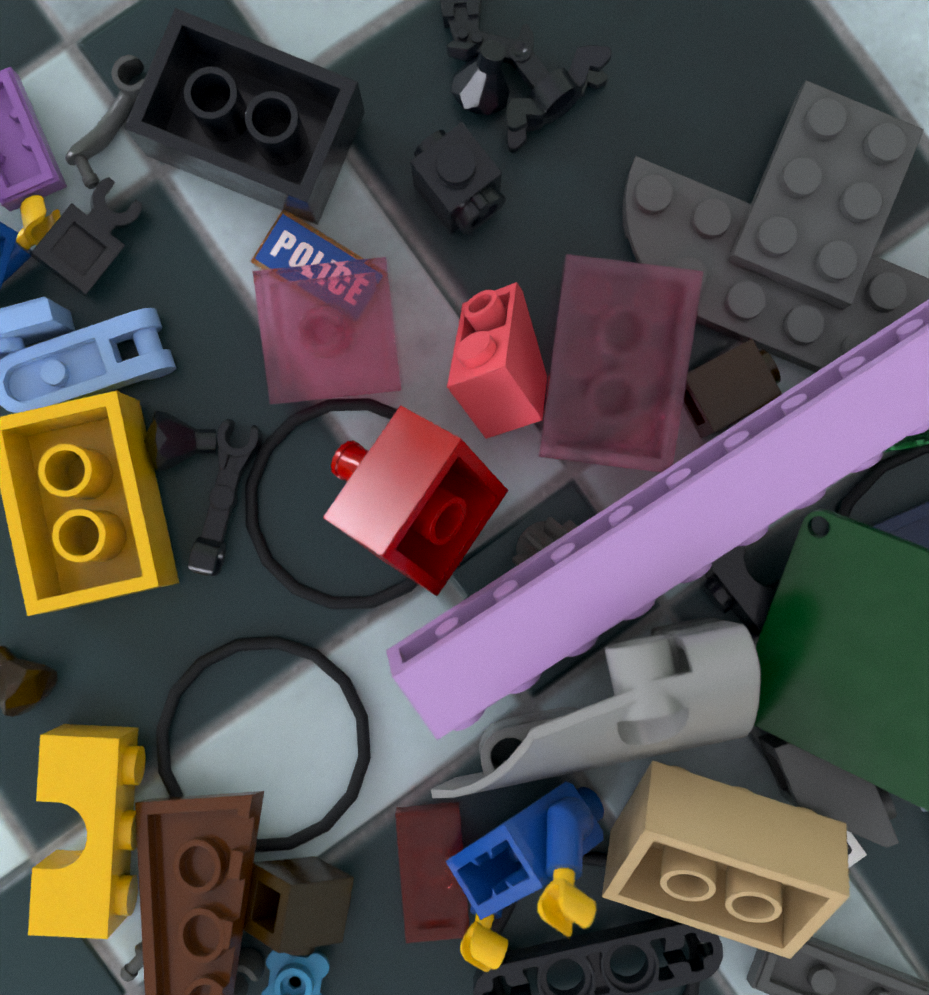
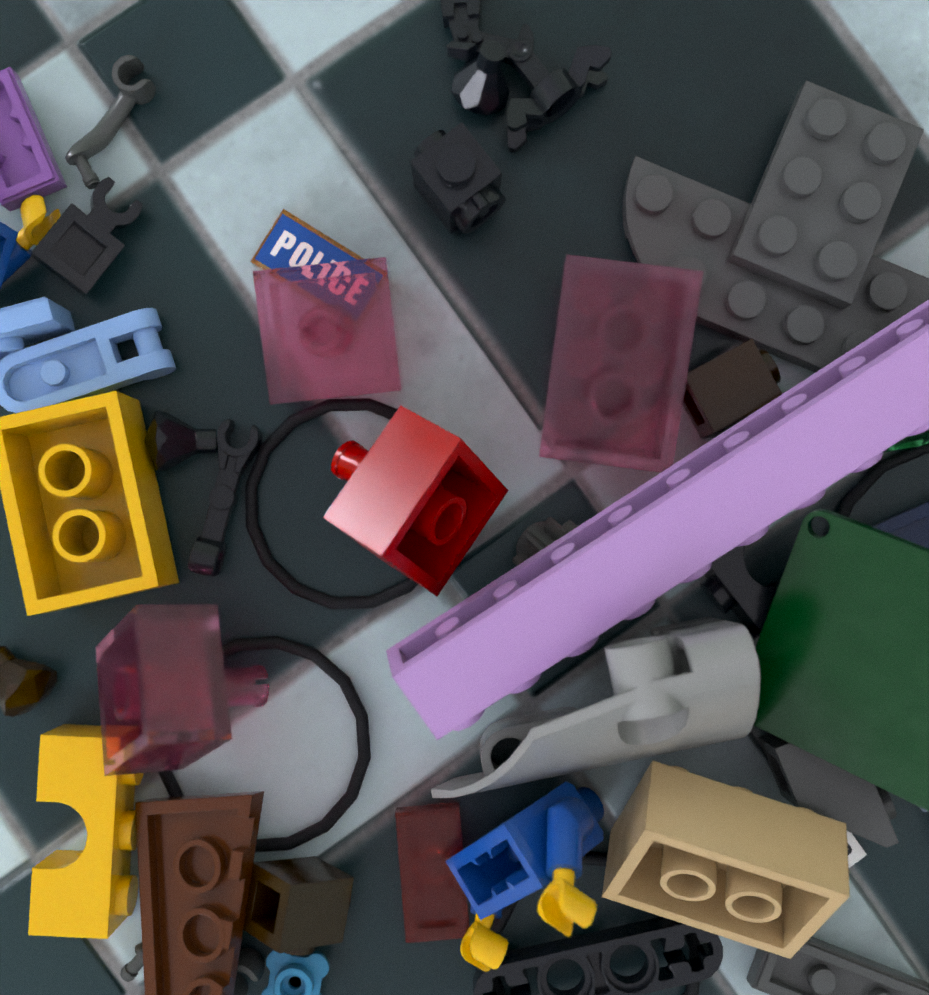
black brick [124,8,365,225] -> none
coral slope [447,282,547,439] -> none
none -> clear pink brick [95,604,269,776]

